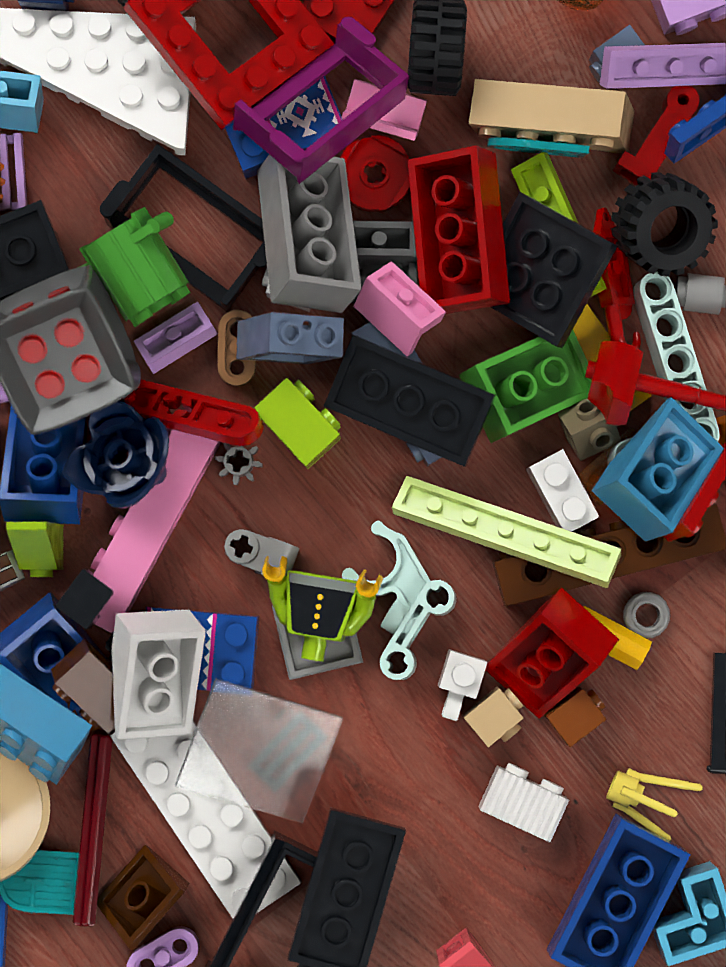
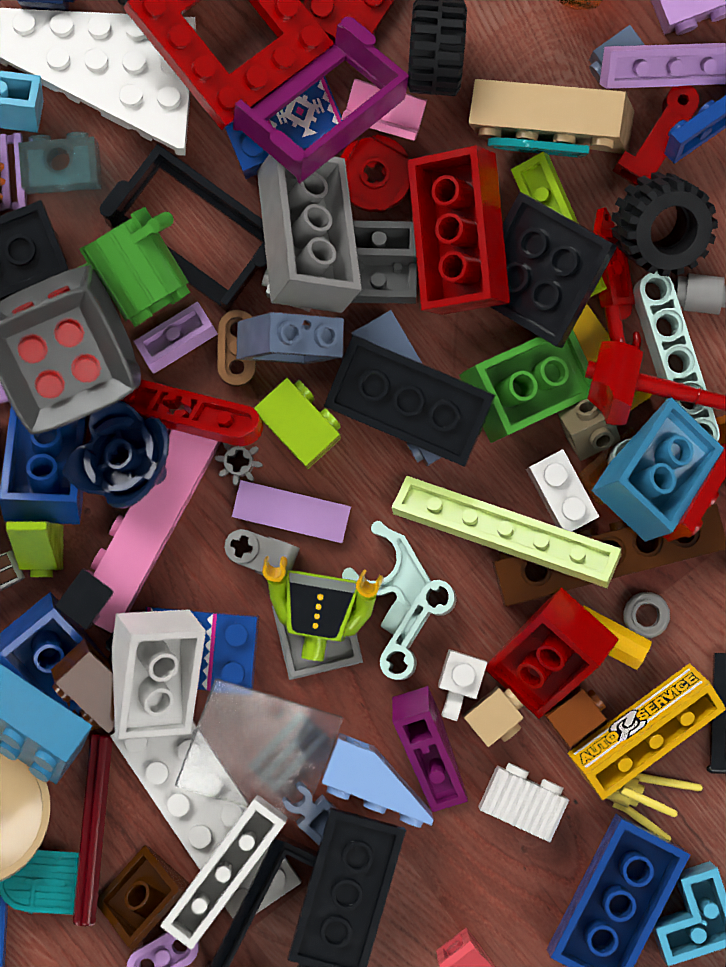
bright pink panel [353,261,446,357] -> none
none -> clear light blue brick [18,132,102,194]
none -> white brick [160,794,288,950]
none -> lavender tile [232,480,351,543]
none -> sand blue plate [282,782,338,845]
none -> light blue slope [322,733,434,828]
none -> magenta slope [392,686,468,812]
none -> yellow brick [567,663,726,800]

